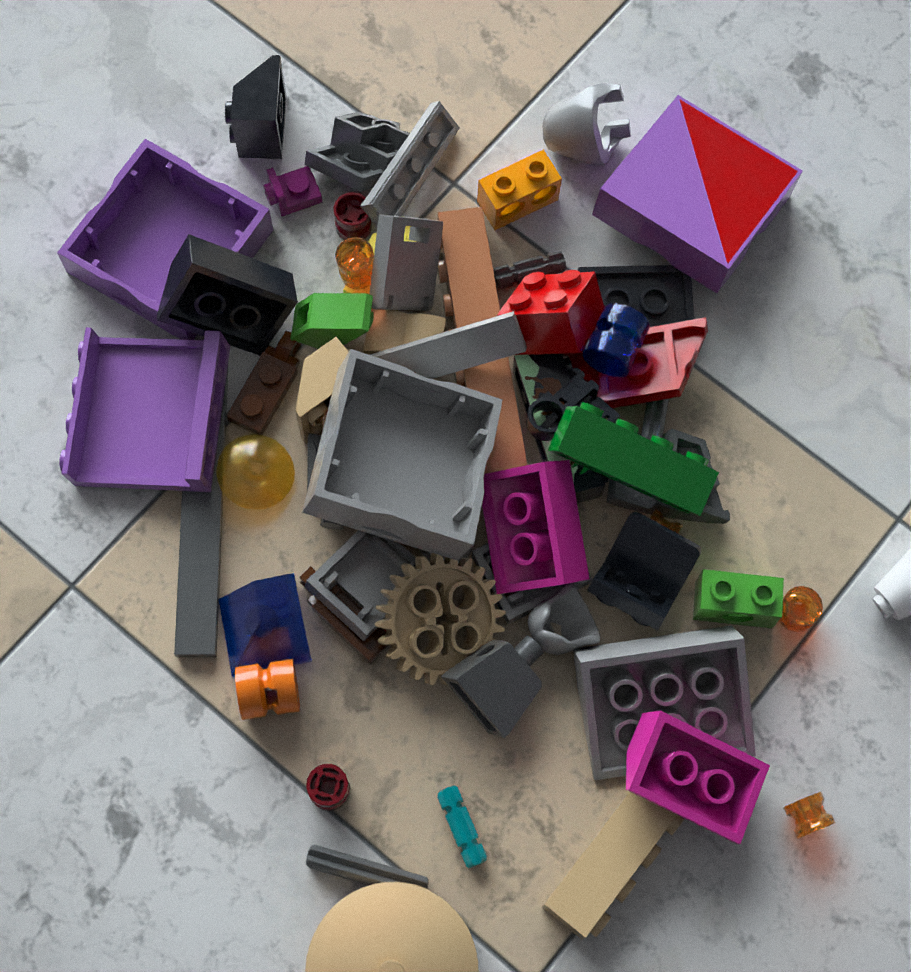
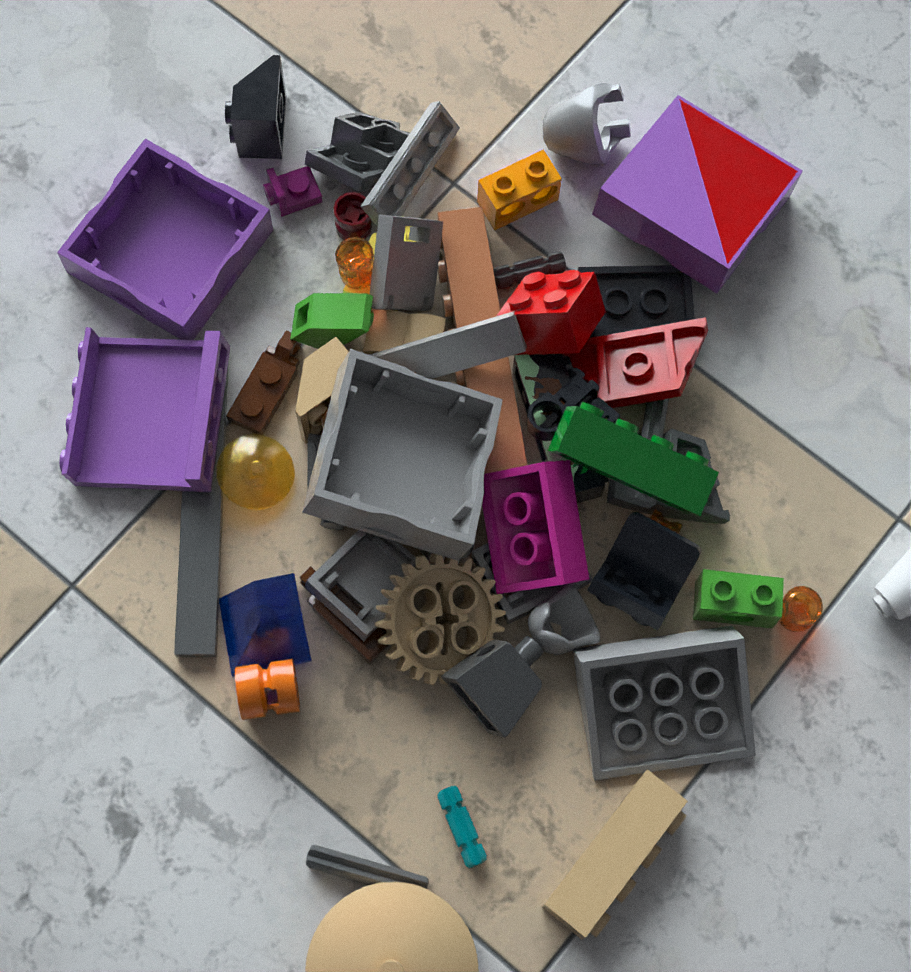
black slope [157,234,298,356] -> none
dark red wheel [306,764,350,811] -> none
clear blue wheel [582,303,650,377] -> none
dark pink slope [626,711,770,844] -> none
clear orange wheel [783,791,836,839] -> none

